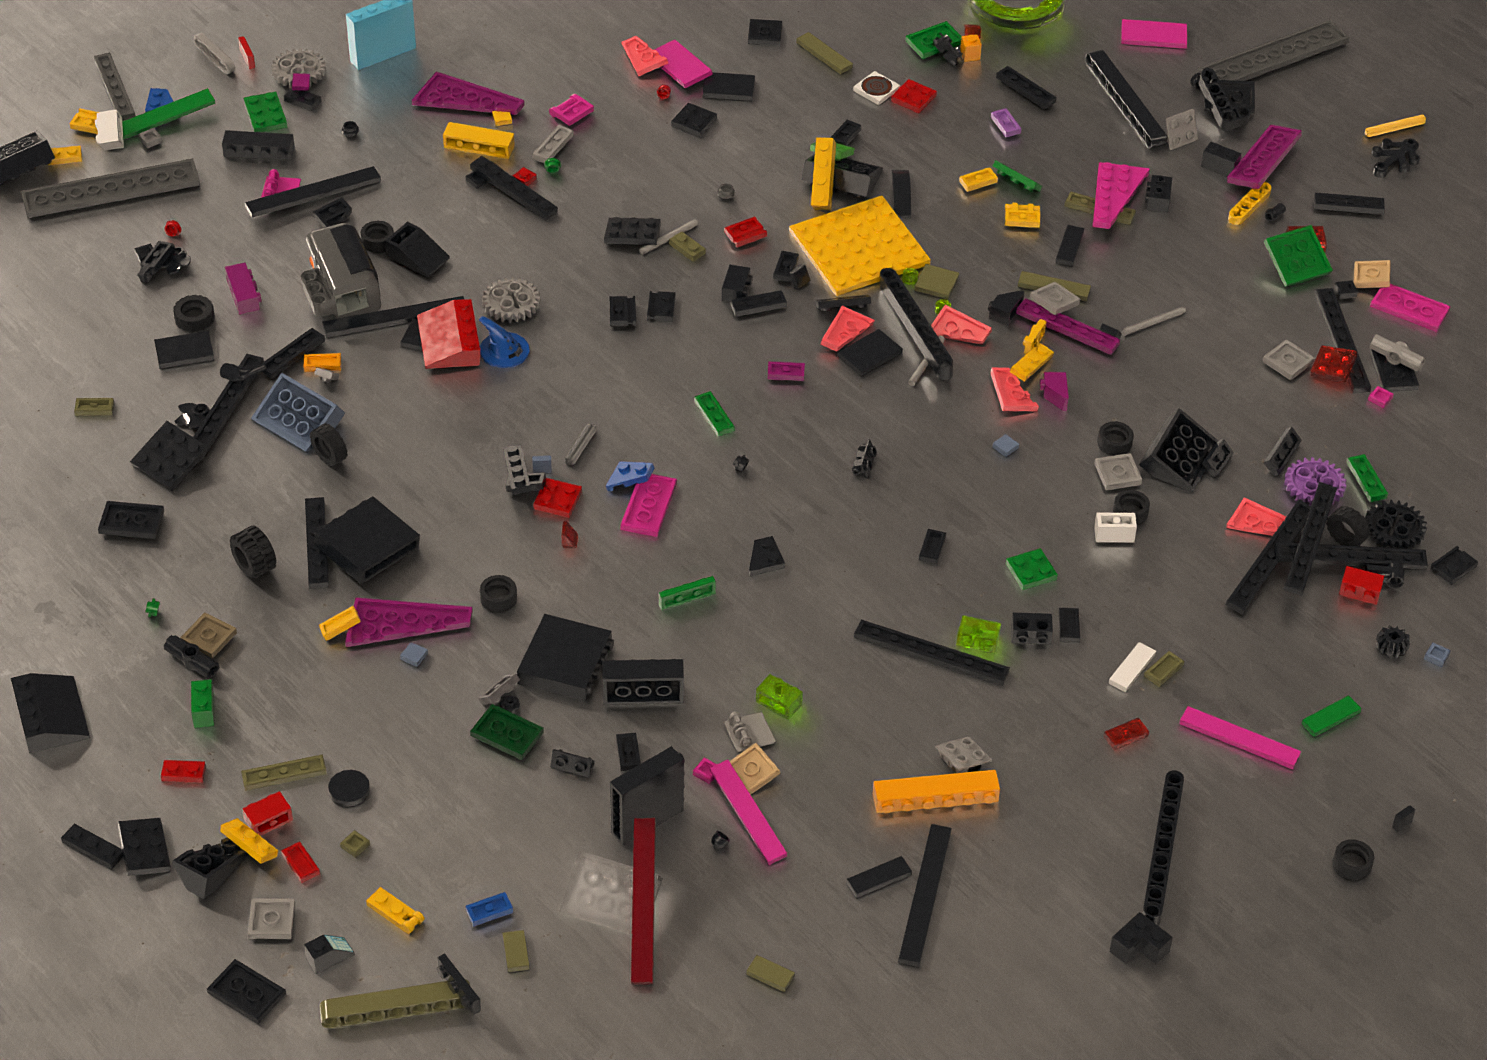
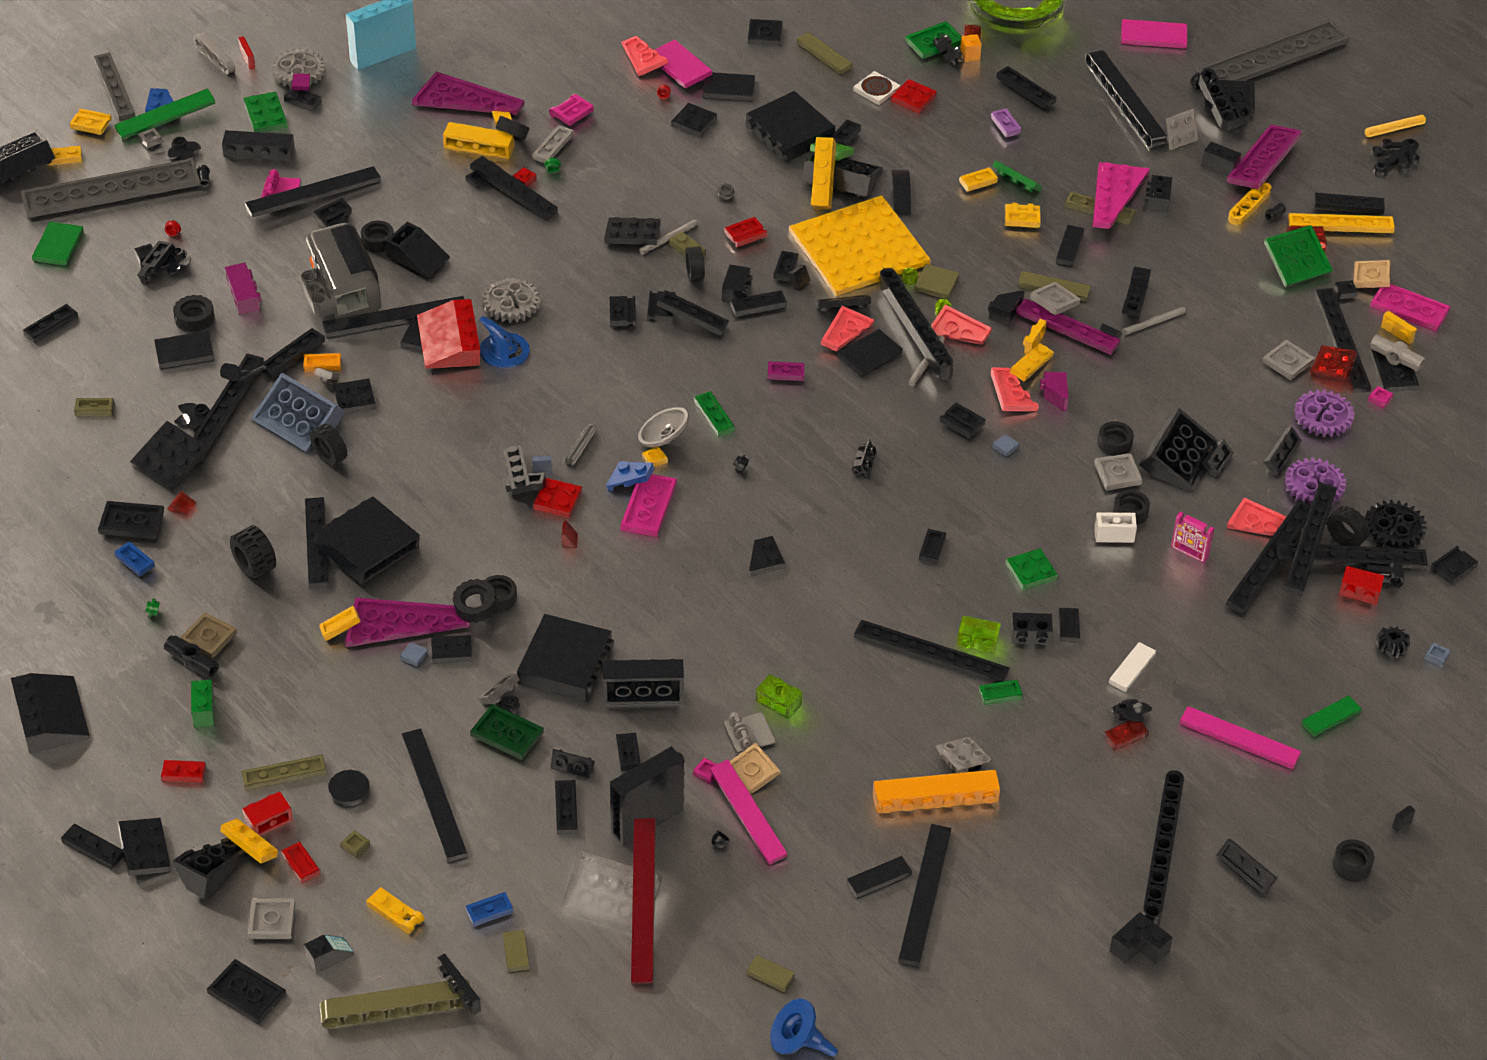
white brick [95,110,124,151] -> none
black plate [342,121,359,137] -> none
green plate [659,576,716,611] -> none
olive tile [1144,651,1185,687] -> none
green plate [1347,454,1388,502] -> none
none -> black tile [23,304,78,343]
none -> green tile [32,221,84,266]
none -> blue plate [114,542,155,577]
none -> clear red slope [167,491,196,516]
none -> black plate [168,137,201,161]
none -> black pin [197,165,210,187]
none -> black plate [333,378,376,414]
none -> black tile [401,728,468,863]
none -> black plate [431,635,472,664]
none -> black tyre [453,579,498,623]
none -> black tyre [495,116,530,140]
none -> black tile [555,780,578,835]
none -> light grey dish [638,407,689,448]
none -> yellow tile [642,447,668,468]
none -> black plate [657,290,729,336]
none -> black tyre [685,246,705,281]
none -> black brick [745,91,836,162]
none -> blue piece [770,998,838,1057]
none -> black plate [940,402,986,439]
none -> green tile [979,679,1023,705]
none -> black plate [1112,699,1152,722]
none -> black slope [1122,266,1151,317]
none -> dark pink container [1171,512,1215,563]
none -> black plate [1216,839,1278,895]
none -> yellow plate [1288,213,1395,233]
none -> medium lavender gear [1294,389,1355,437]
none -> yellow plate [1381,311,1417,345]

